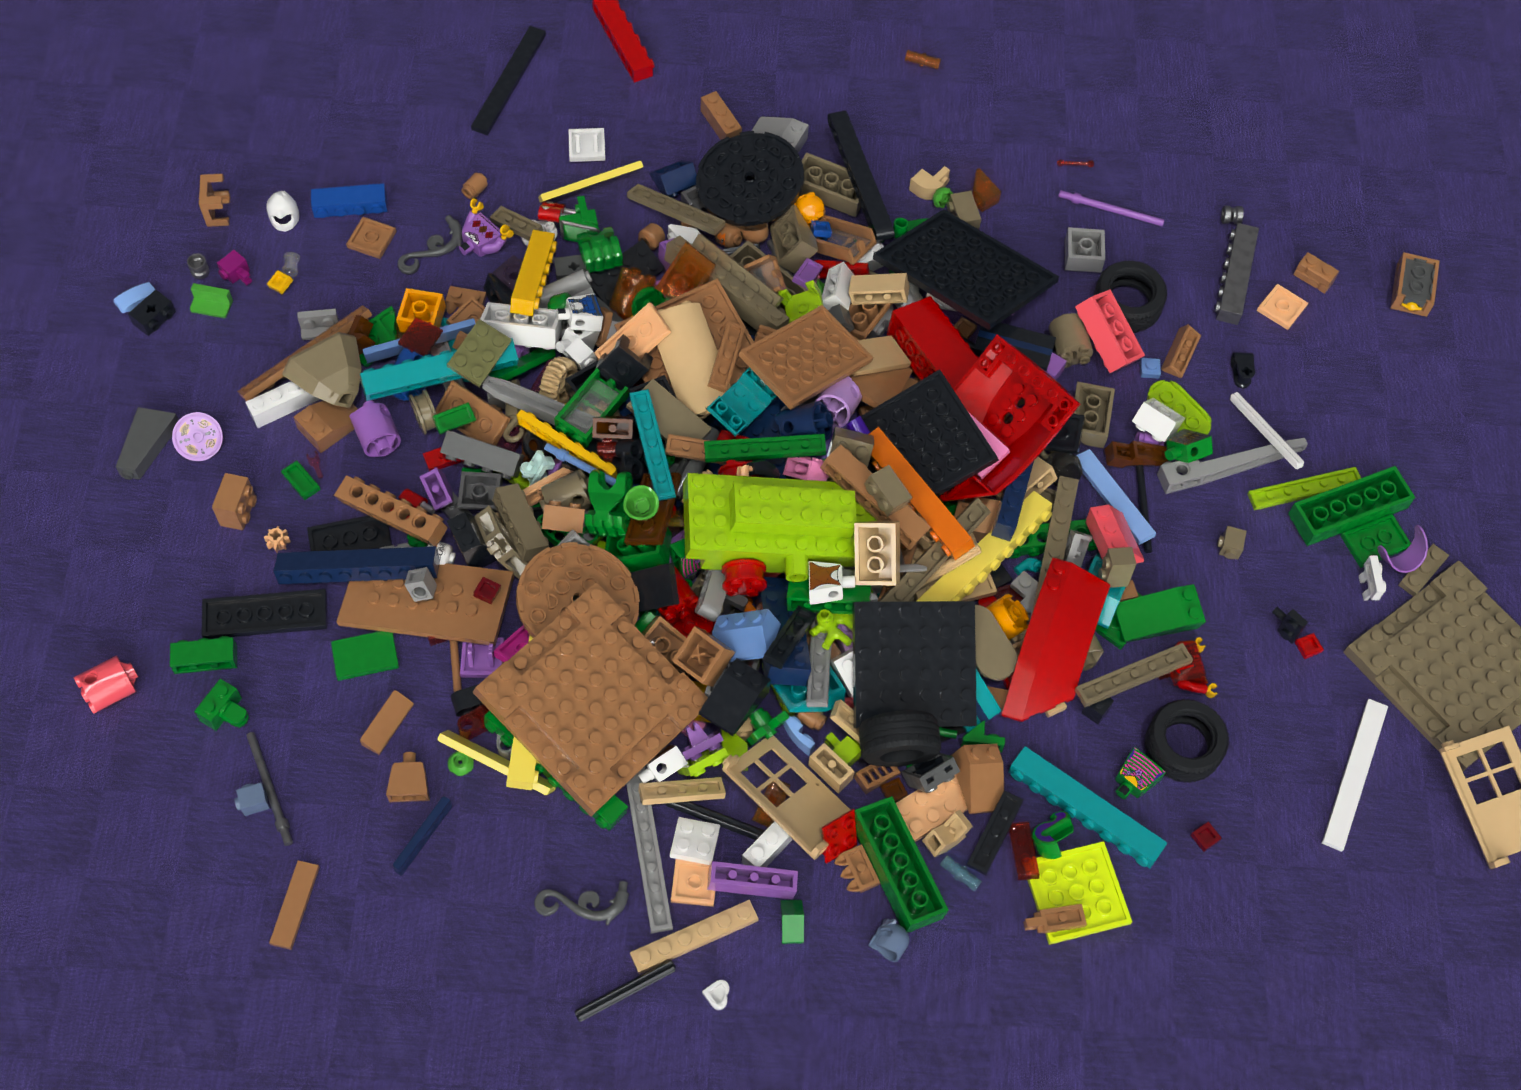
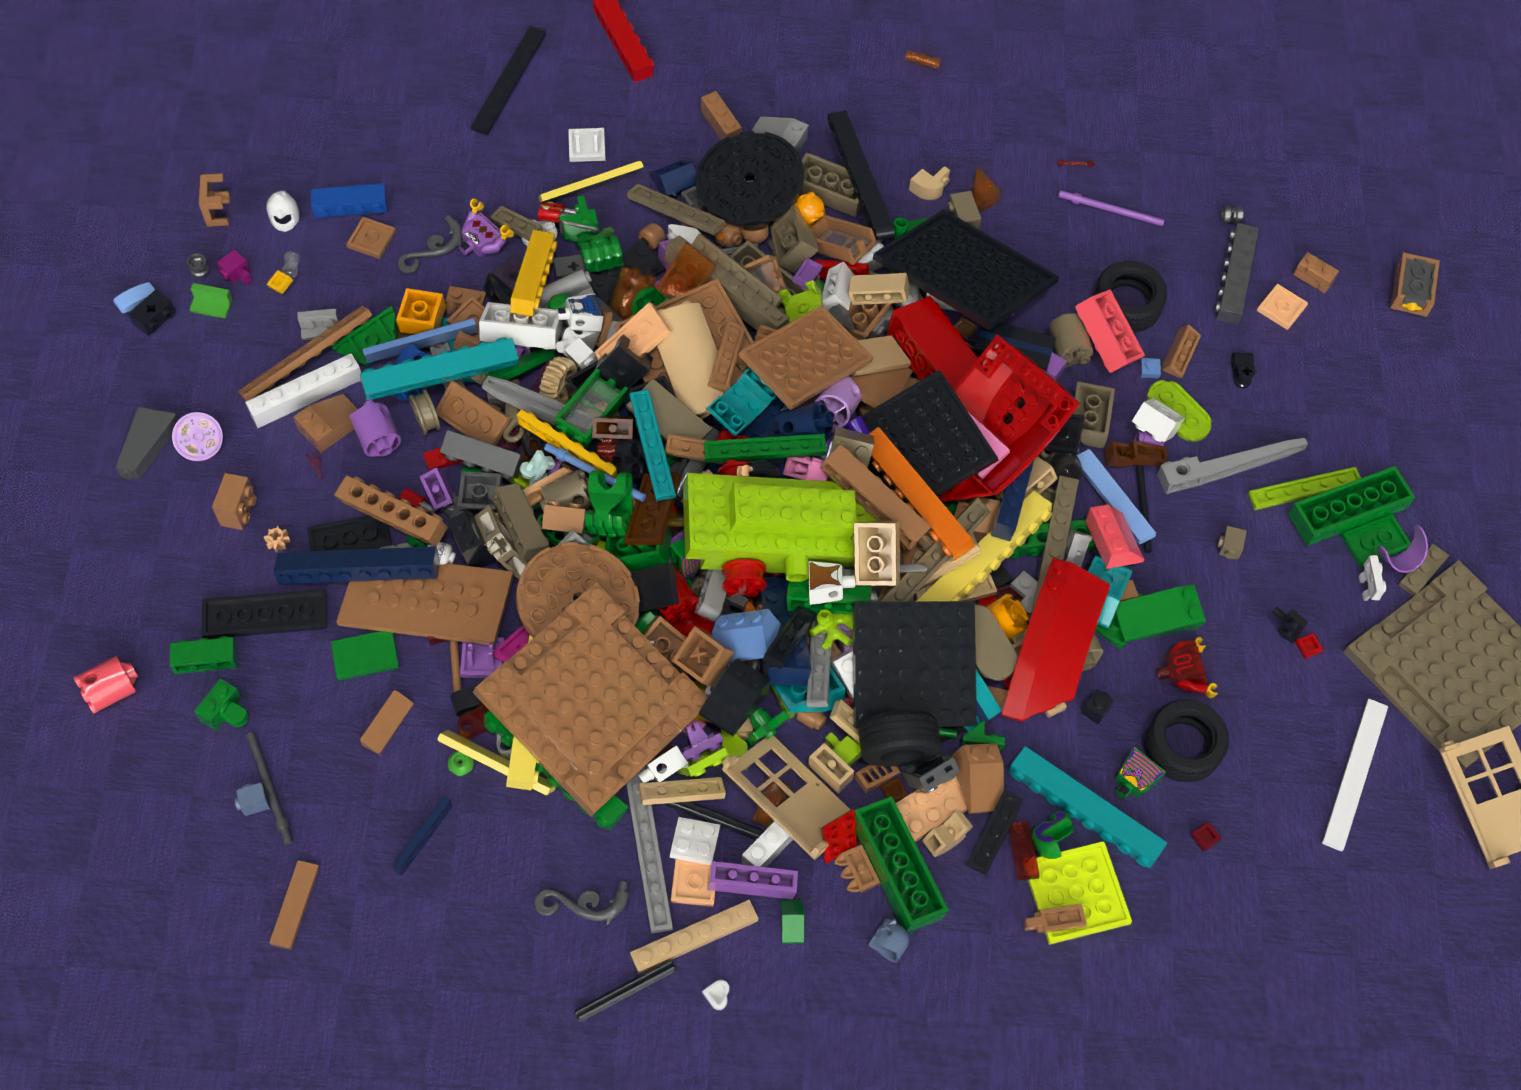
green tile [281,460,321,501] -> none
dark tan brick [282,332,362,408] -> none
reddish brown slope [348,315,376,355] -> none
medium nougat torso [386,752,430,802] -> none
clear red piece [398,318,443,356] -> none
light grey brick [404,567,437,602] -> none
green tile [432,402,476,435] -> none
olive plate [447,319,512,388] -> none
medium nougat brick [461,173,488,199] -> none
dark red plate [473,577,501,605] -> none
bright green helmet [623,485,659,520] -> none
light blue slope [783,716,815,756] -> none
blue tile [810,220,832,241] -> none
dark tan brick [864,465,913,517] -> none
bright green plate [933,187,953,208] -> none
clear light blue pin [940,855,982,892] -> none
teal arm [1013,558,1042,576] -> none
light grey brick [1065,227,1105,273] -> none
dark tan plate [1075,643,1193,707] -> none
dark tan brick [1098,547,1136,588] -> none
green torso [1165,429,1213,463] -> none
white axle [1230,392,1304,470] -> none

